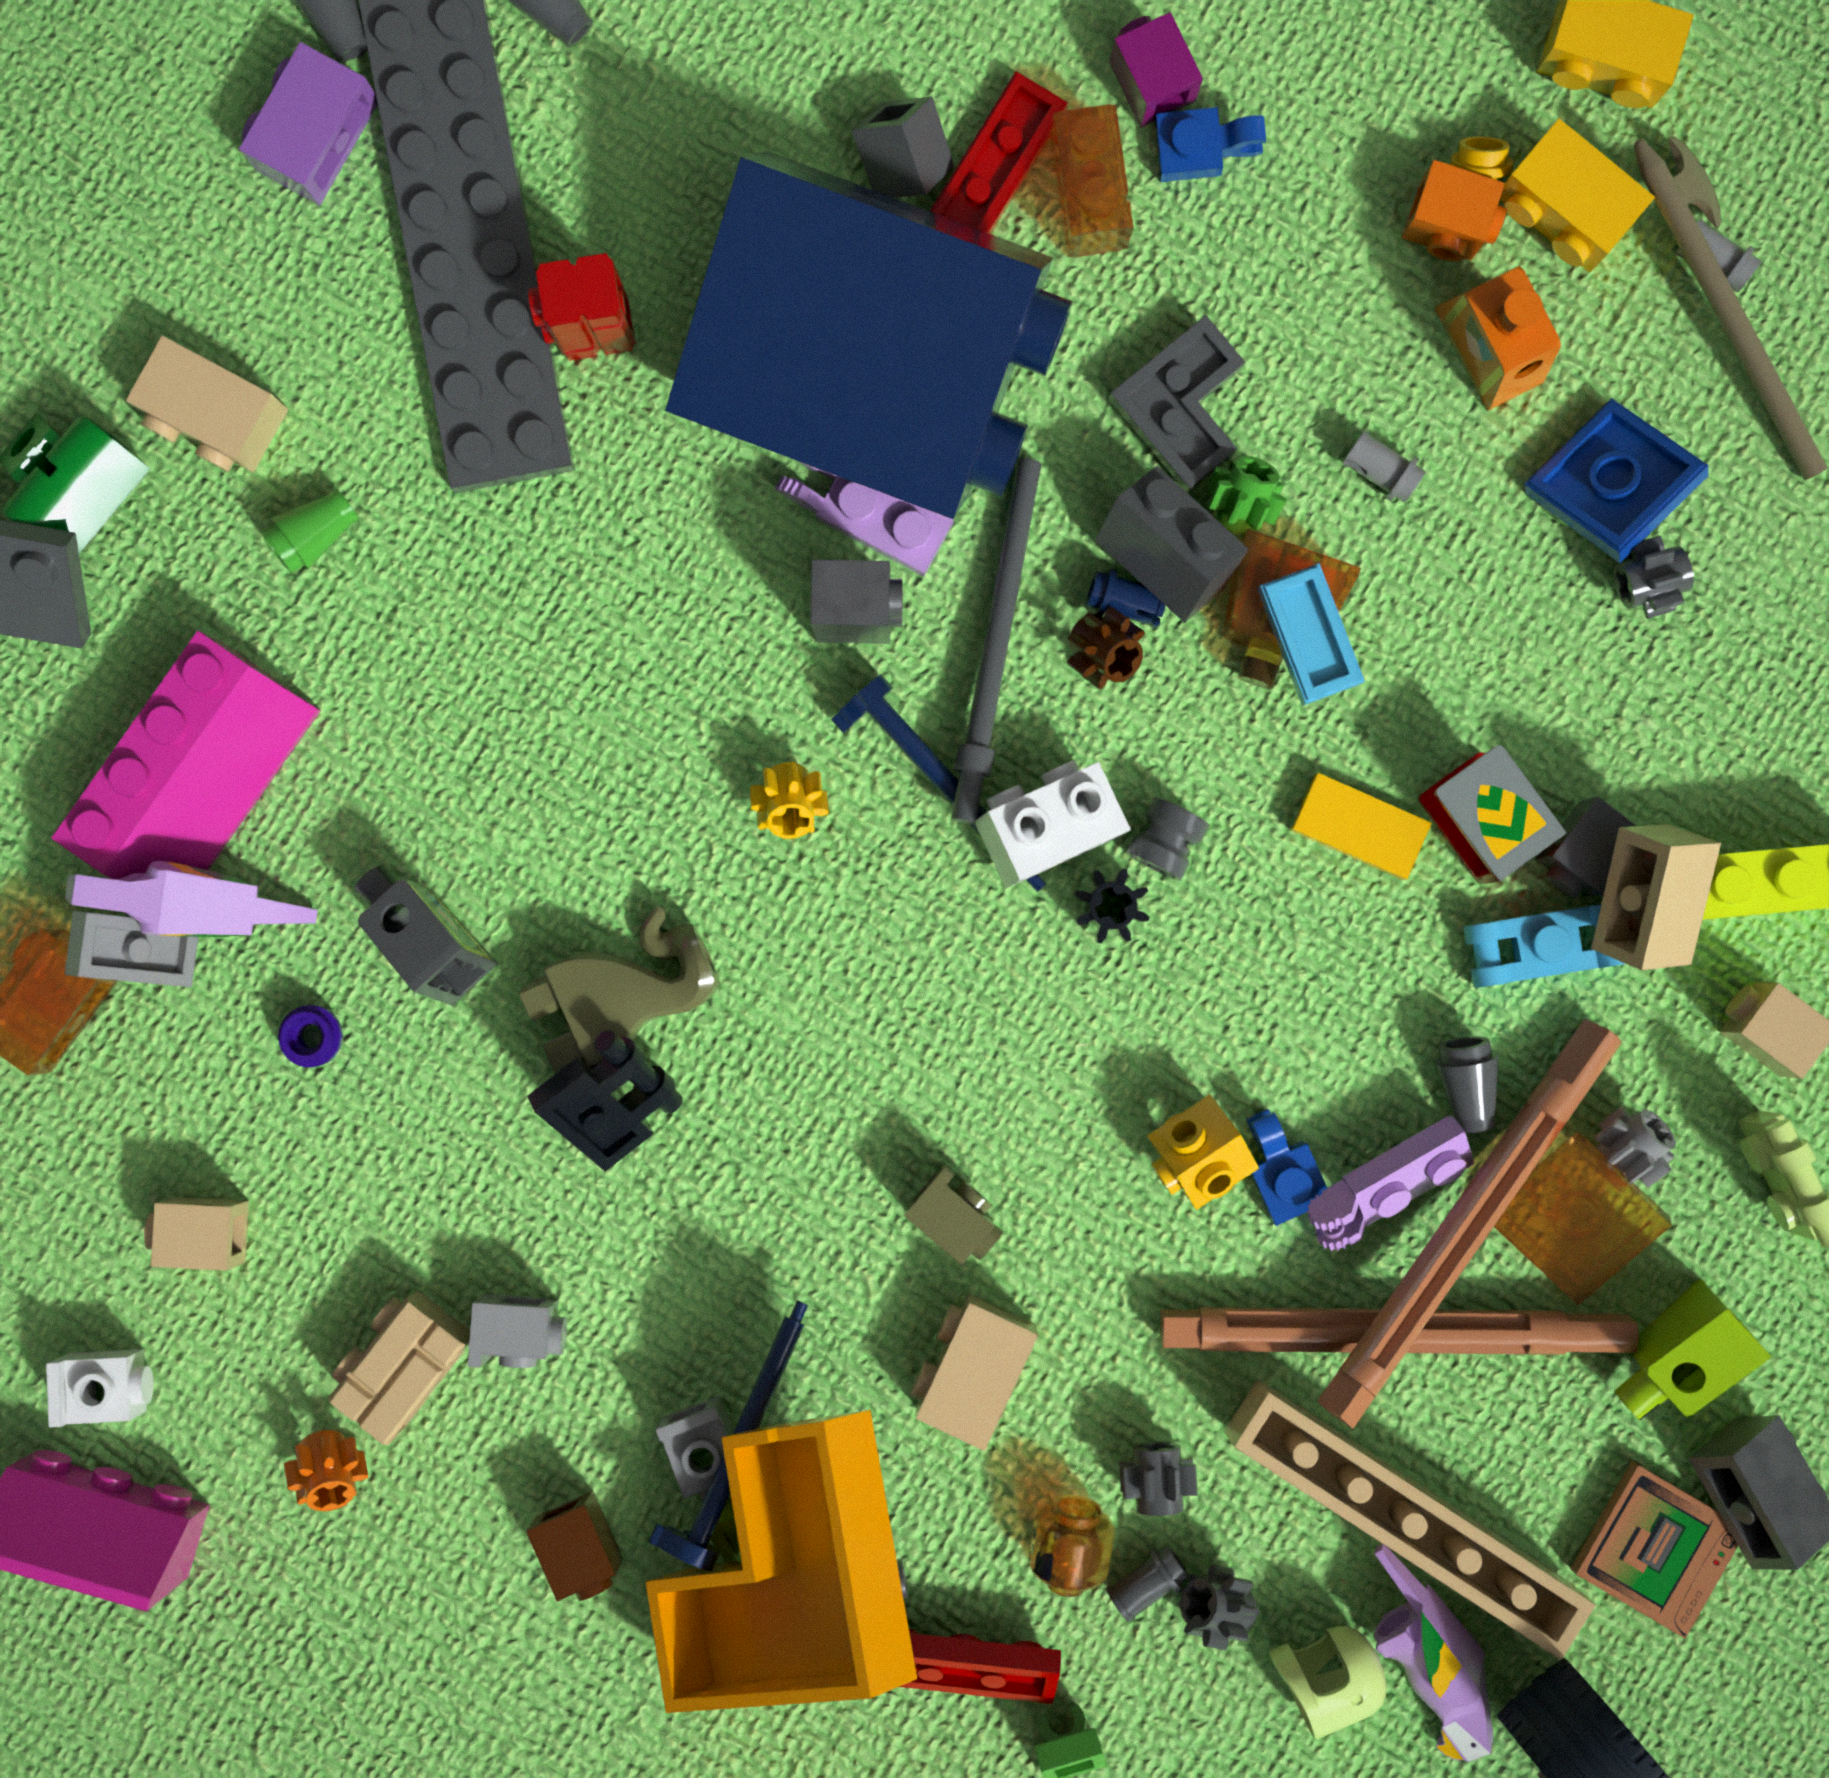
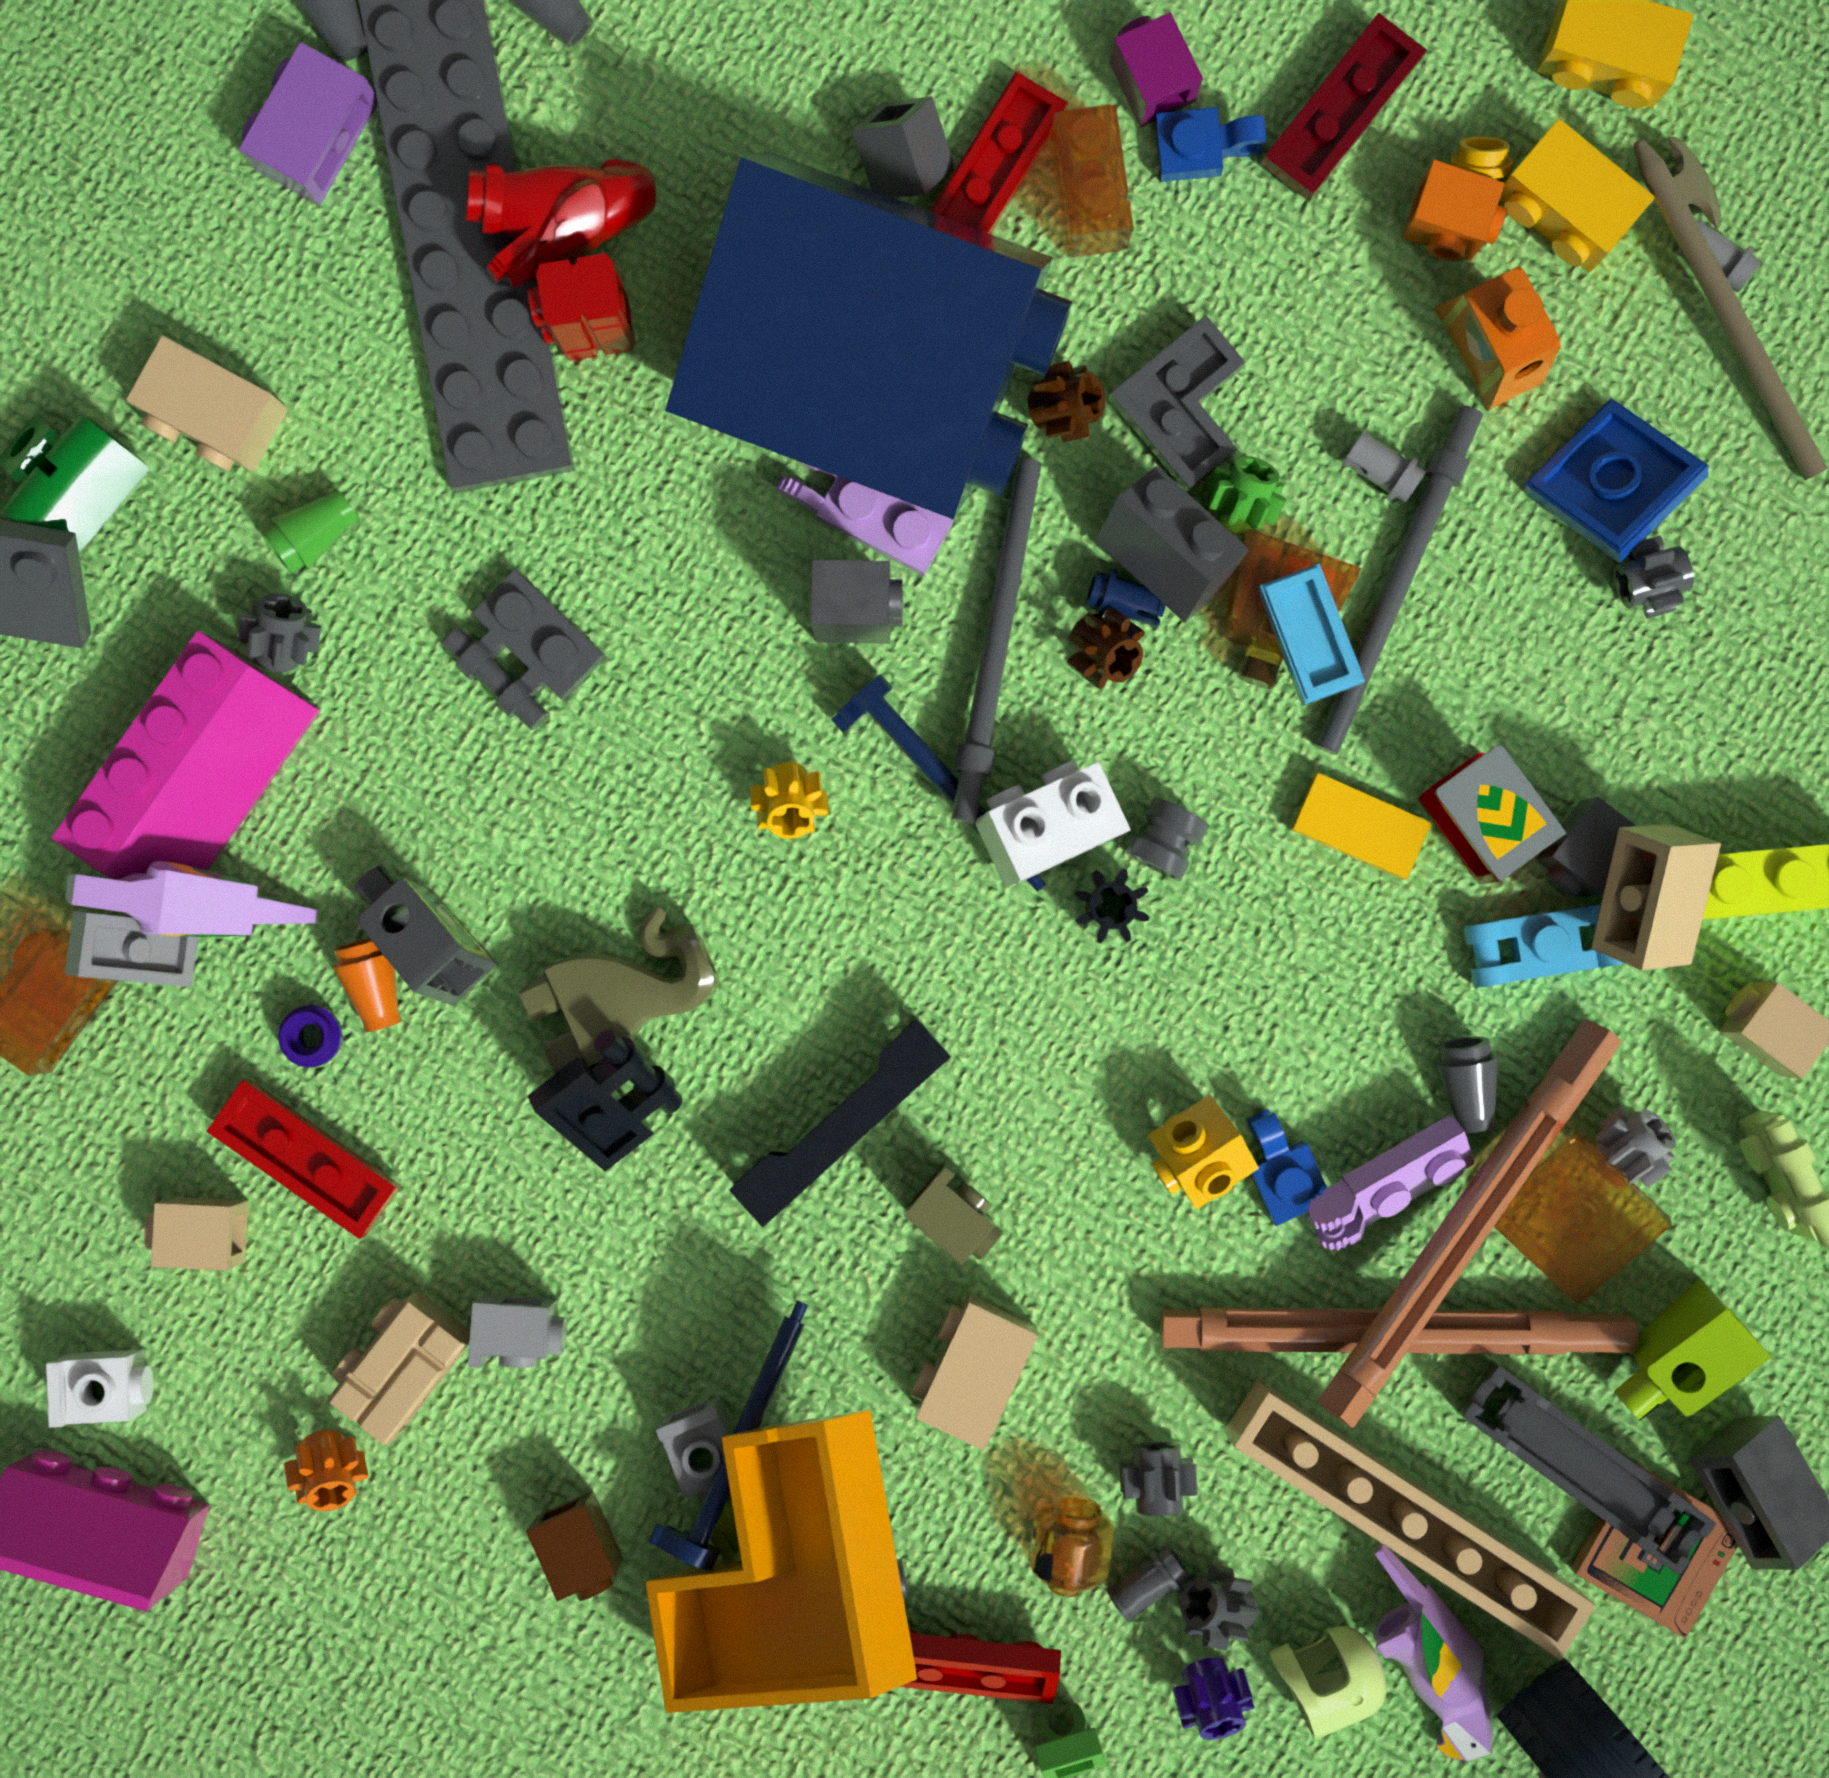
none -> red plate [206,1079,401,1239]
none -> dark grey gear [238,594,321,672]
none -> orange cone [332,938,402,1032]
none -> dark grey plate [442,569,607,731]
none -> red animal [466,159,656,289]
none -> black piece [729,1018,951,1228]
none -> reddish brown gear [1028,360,1105,442]
none -> dark purple gear [1172,1657,1255,1740]
none -> dark red plate [1261,12,1427,202]
none -> dark grey bar [1314,405,1483,755]
none -> dark grey piece [1457,1361,1717,1576]

